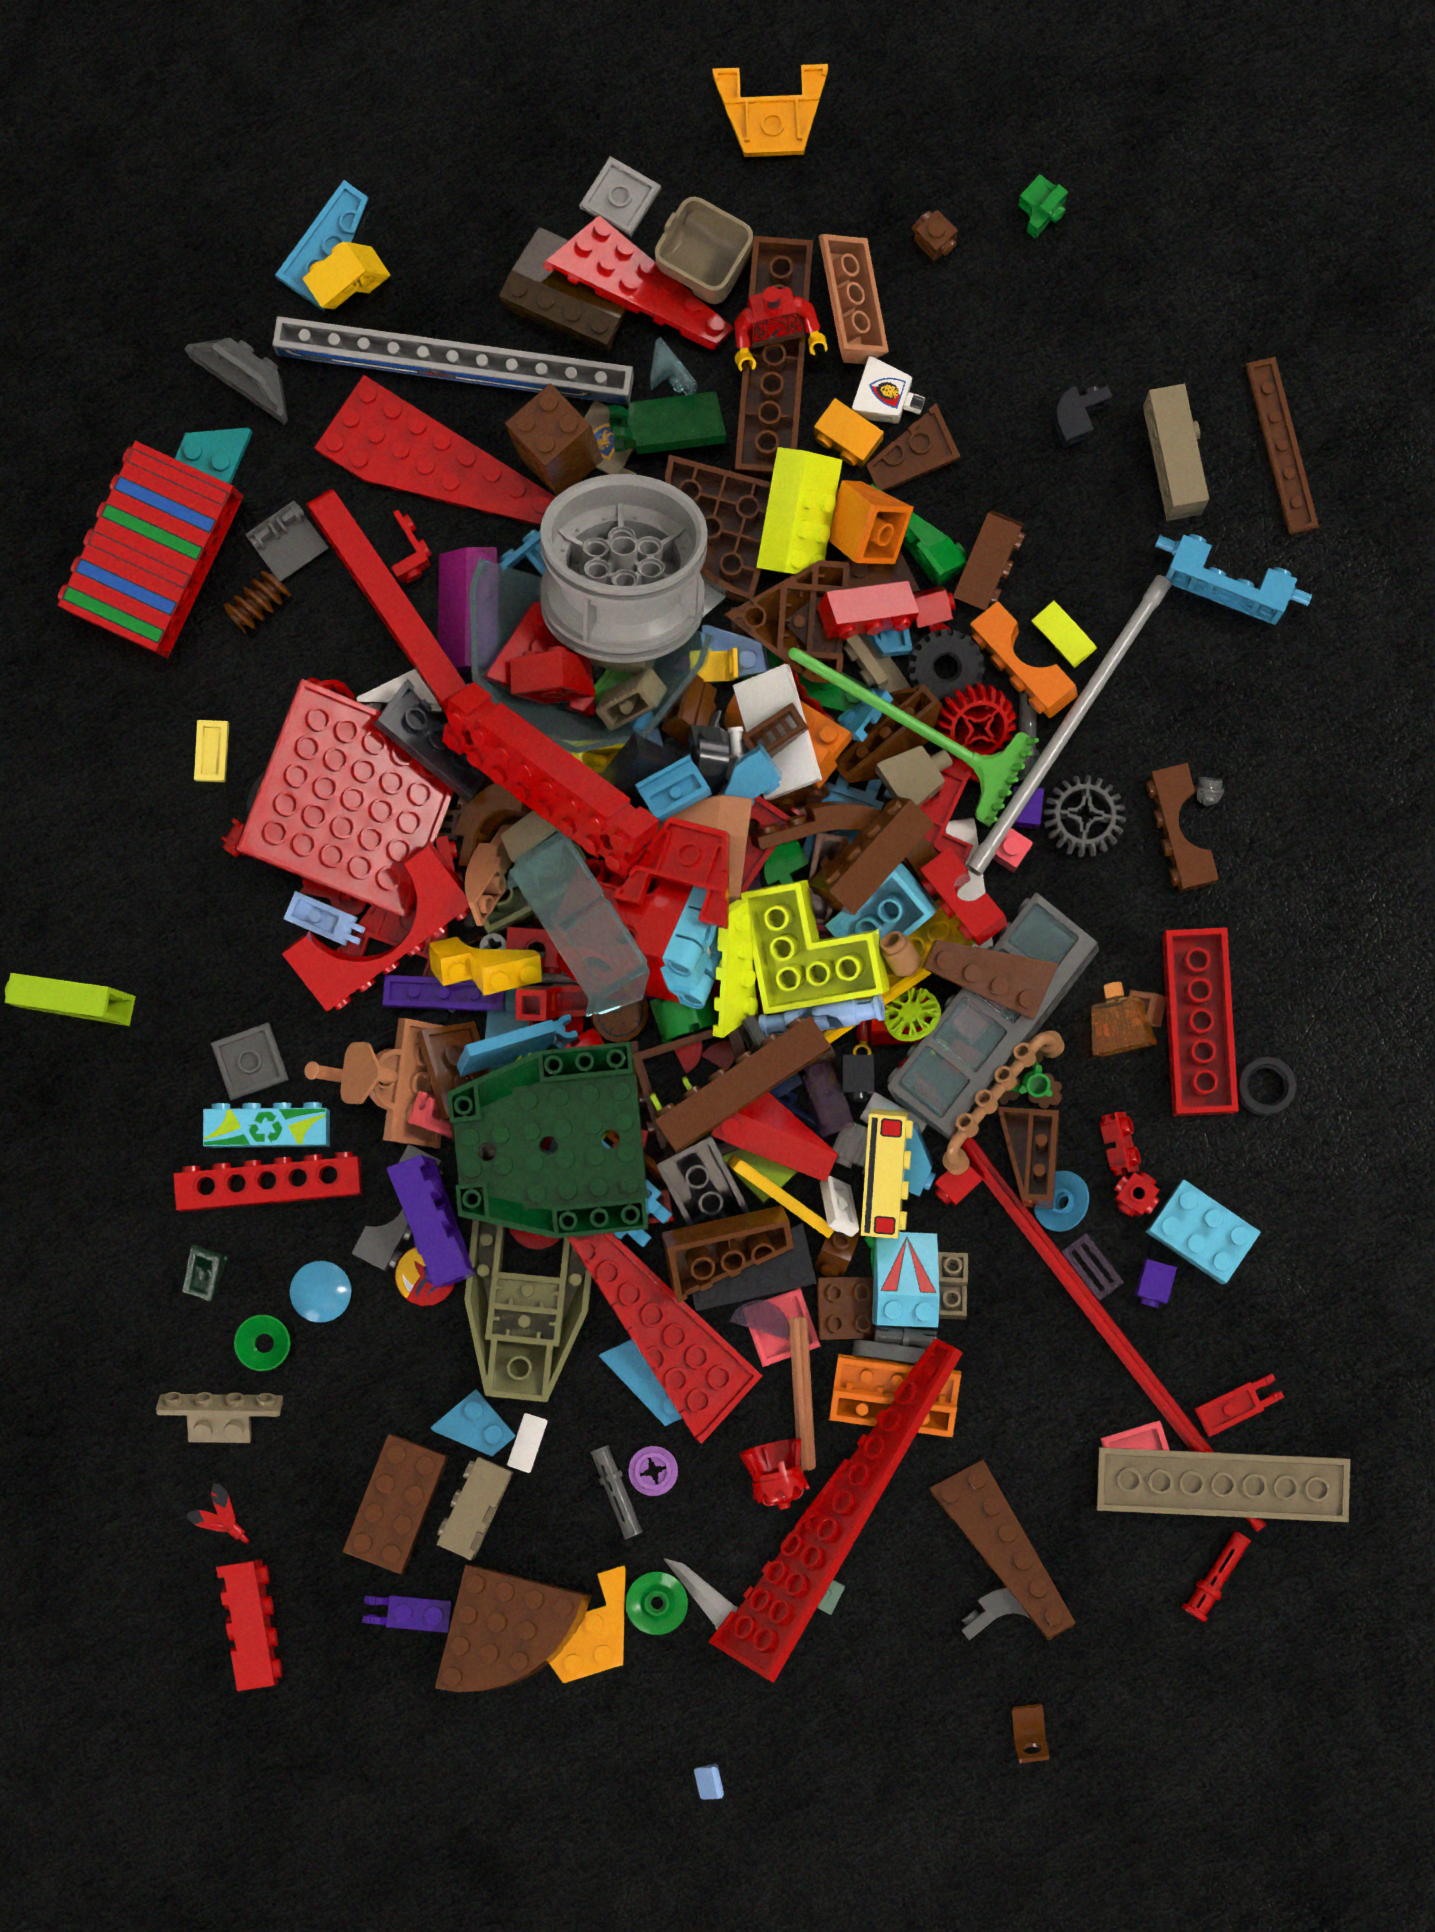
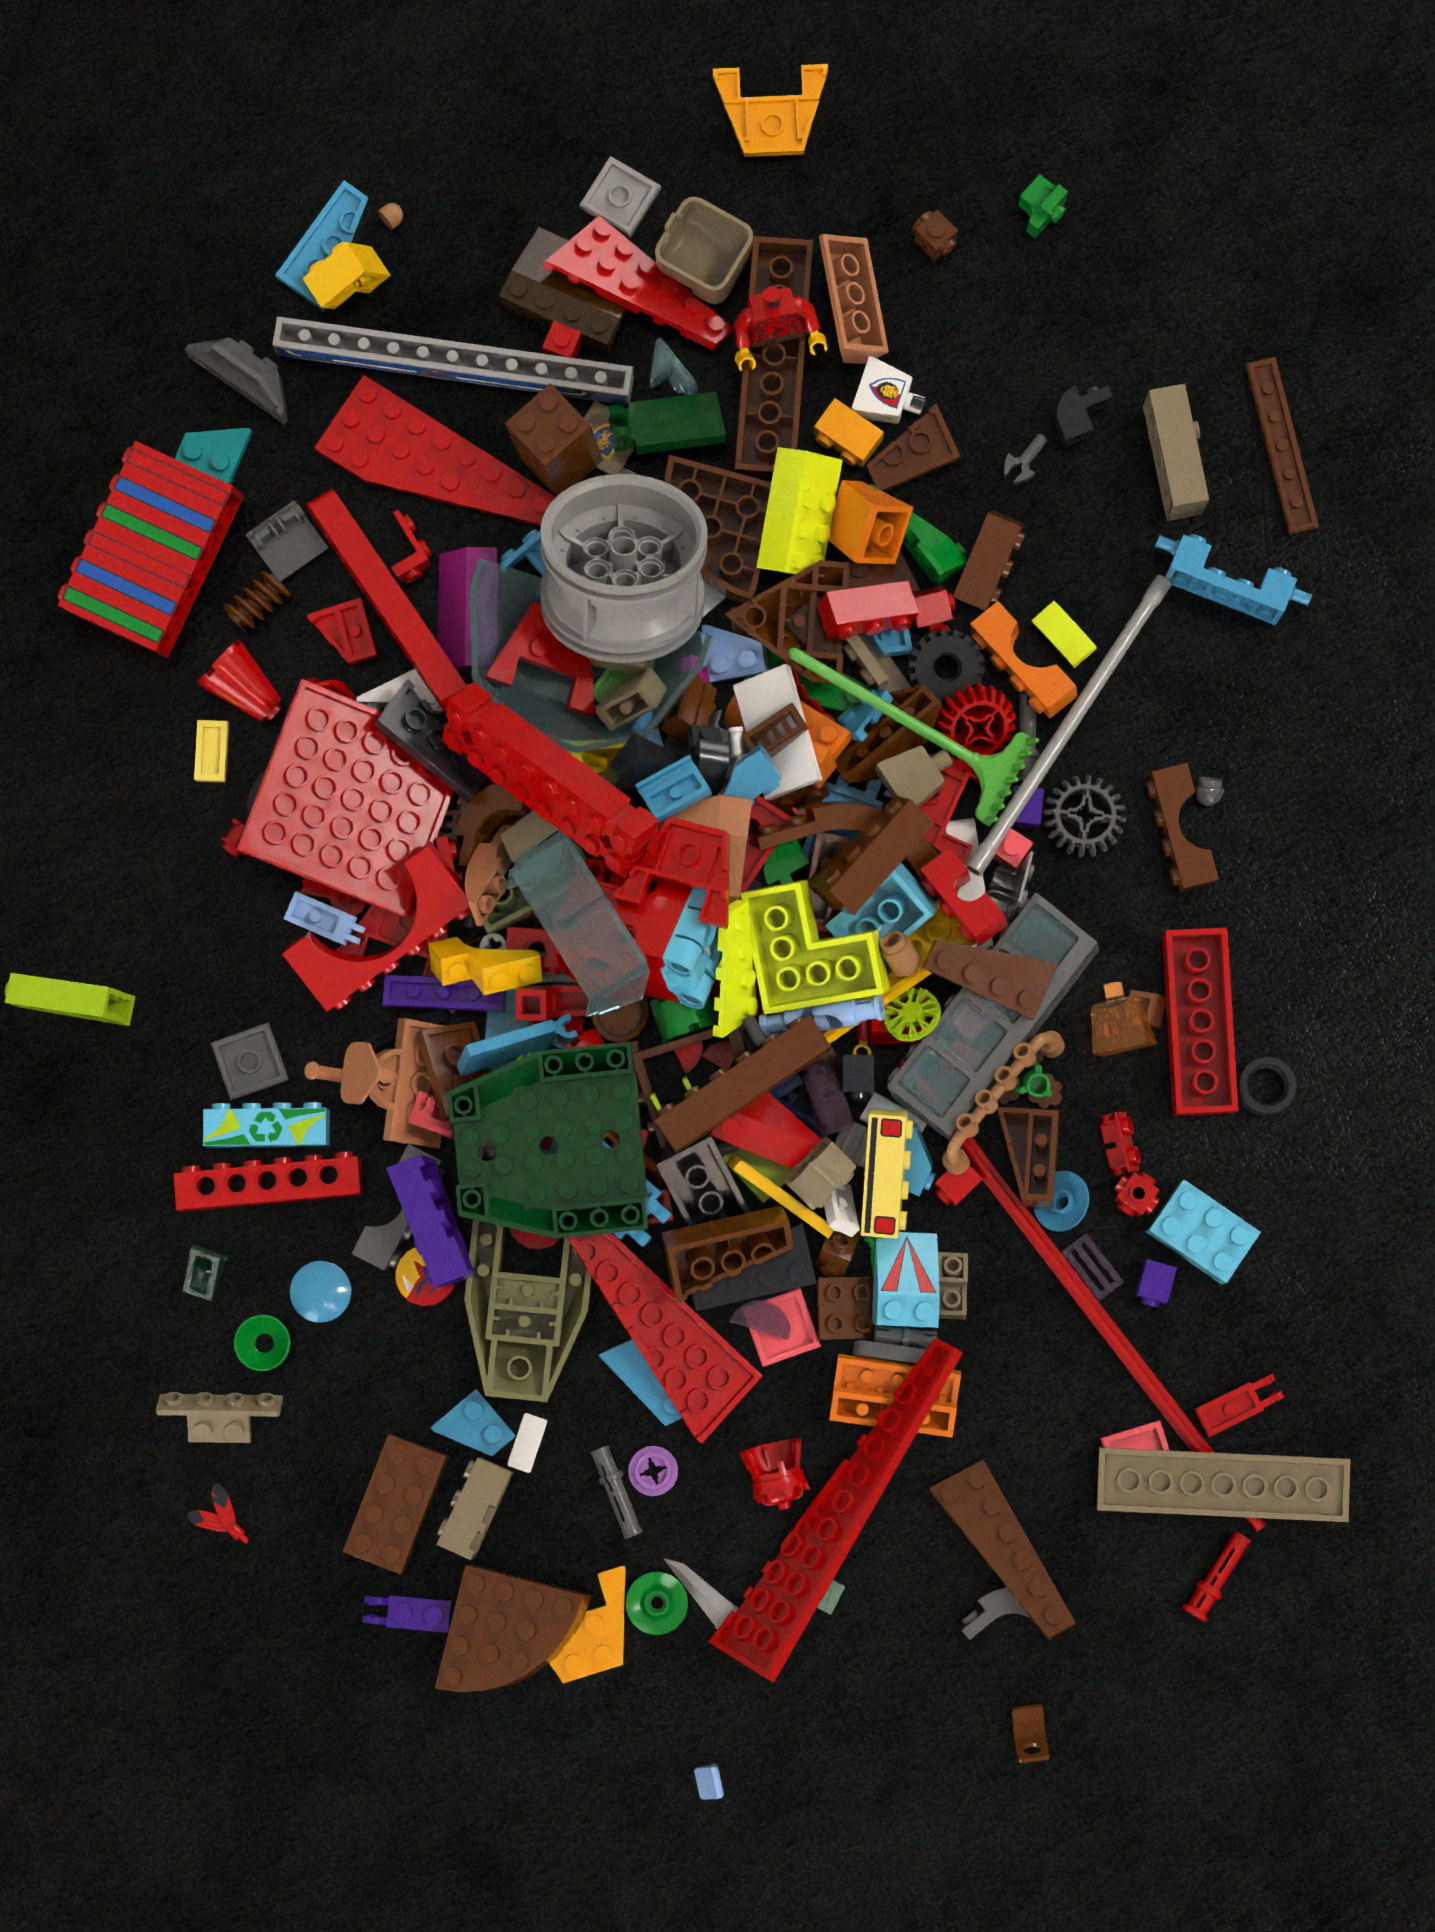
red wedge [216,1559,282,1691] -> none
red slope [510,646,595,705] -> none
yellow bracket [691,648,738,682] -> none
nougat axle [789,1316,816,1470] -> none
none -> red cone [197,639,282,721]
none -> red wing [307,597,379,665]
none -> medium nougat hinge [377,203,403,230]
none -> red brick [542,321,583,359]
none -> dark tan brick [783,1137,857,1210]
none -> dark grey hinge [988,851,1035,921]
none -> dark grey bar [1003,434,1047,485]

